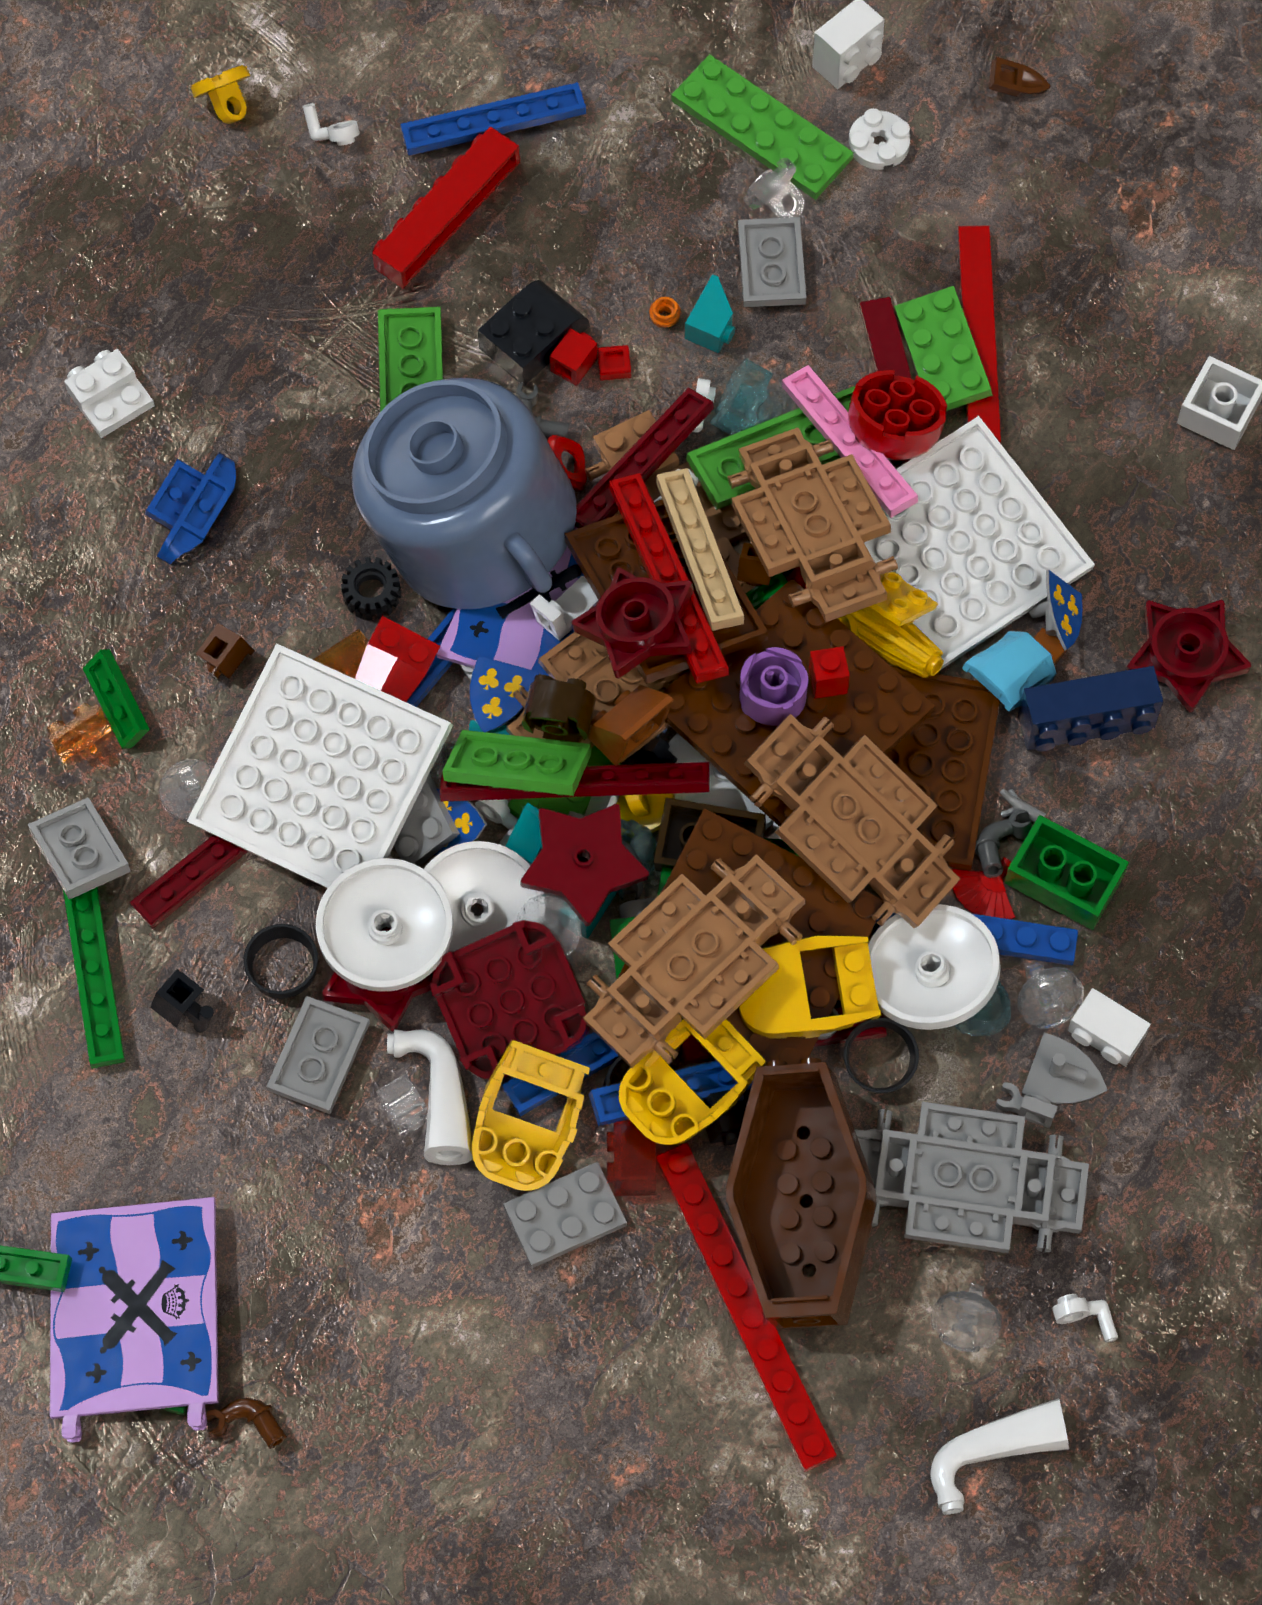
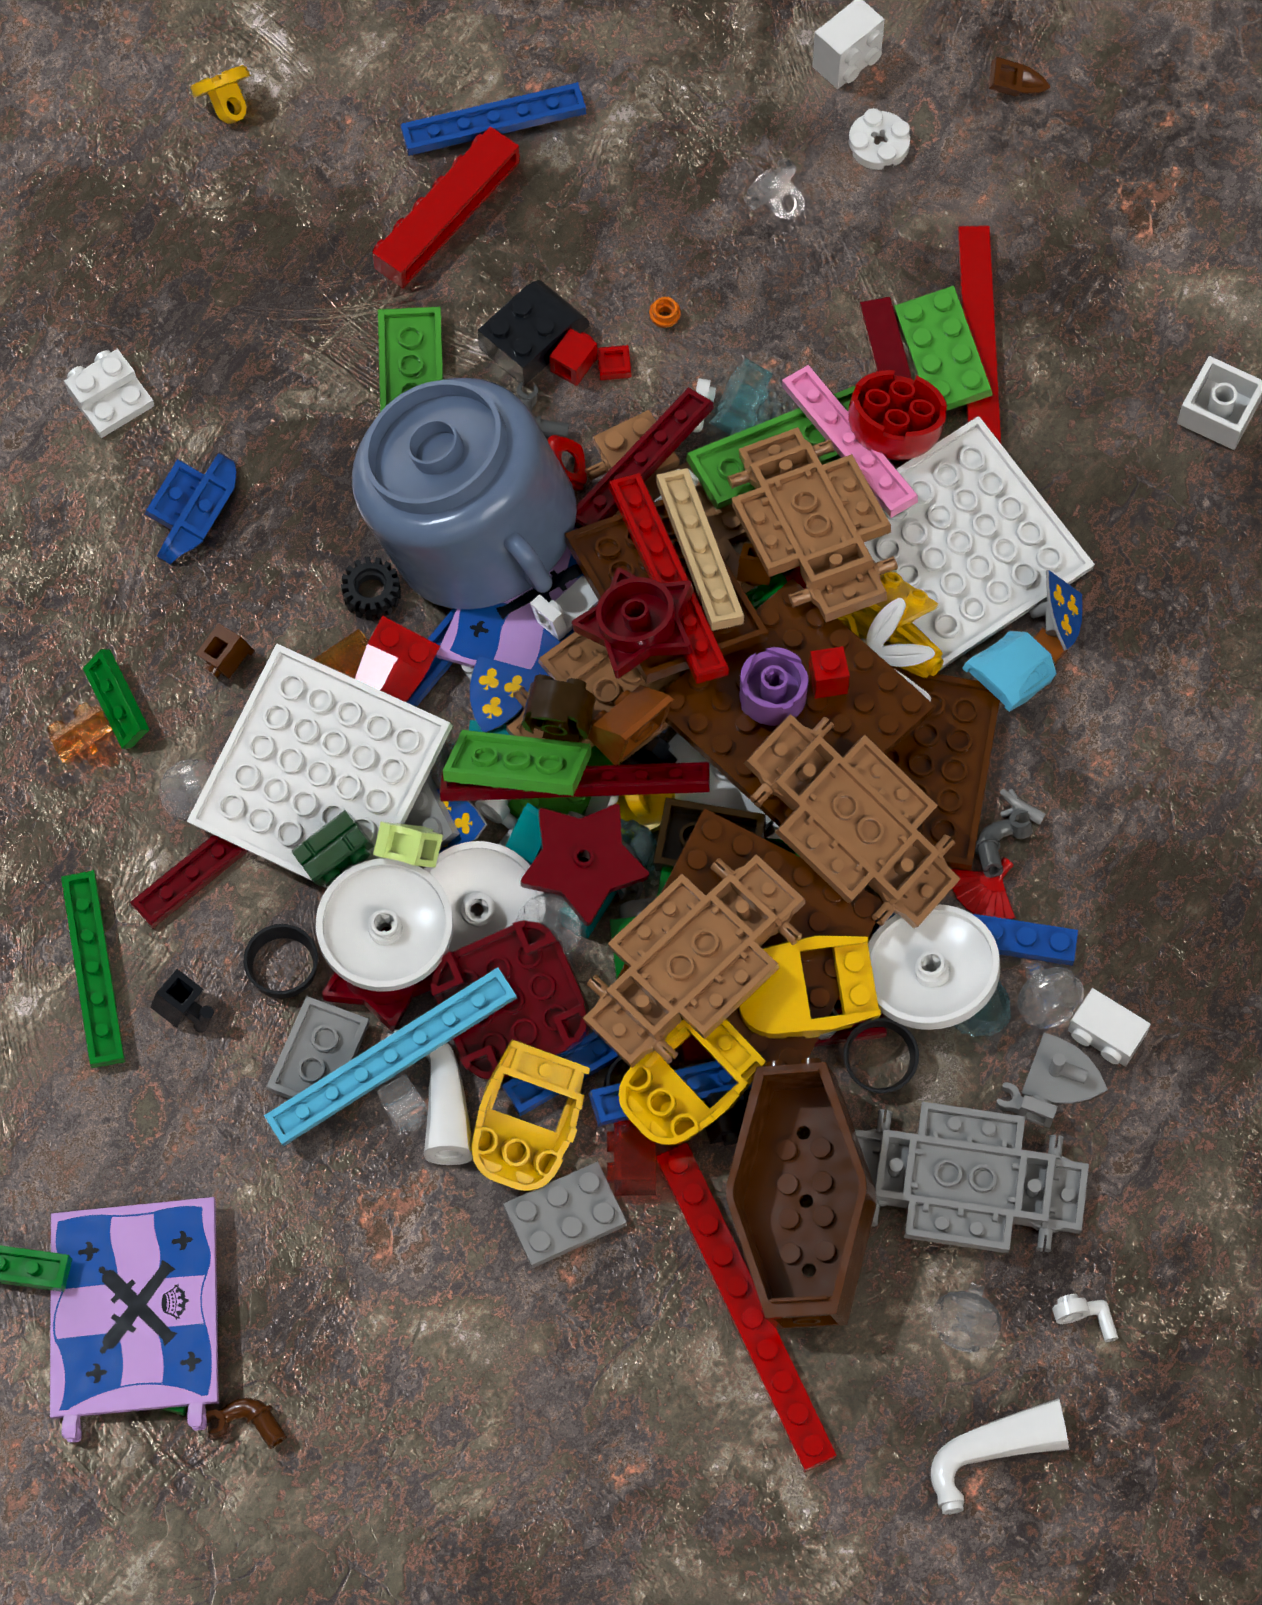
light grey plate [28,797,131,900] -> none
white plate [303,103,360,146] -> none
bright green plate [671,54,854,200] -> none
teal slope [685,274,735,353] -> none
light grey plate [738,217,807,307] -> none
green brick [1004,815,1129,930] -> none
dark blue brick [1018,666,1164,752] -> none
dark red plate [1126,600,1251,713] -> none
none -> medium azure plate [264,967,517,1146]
none -> dark green brick [292,810,374,887]
none -> yellowish green brick [373,822,443,868]
none -> white plant [861,598,935,701]

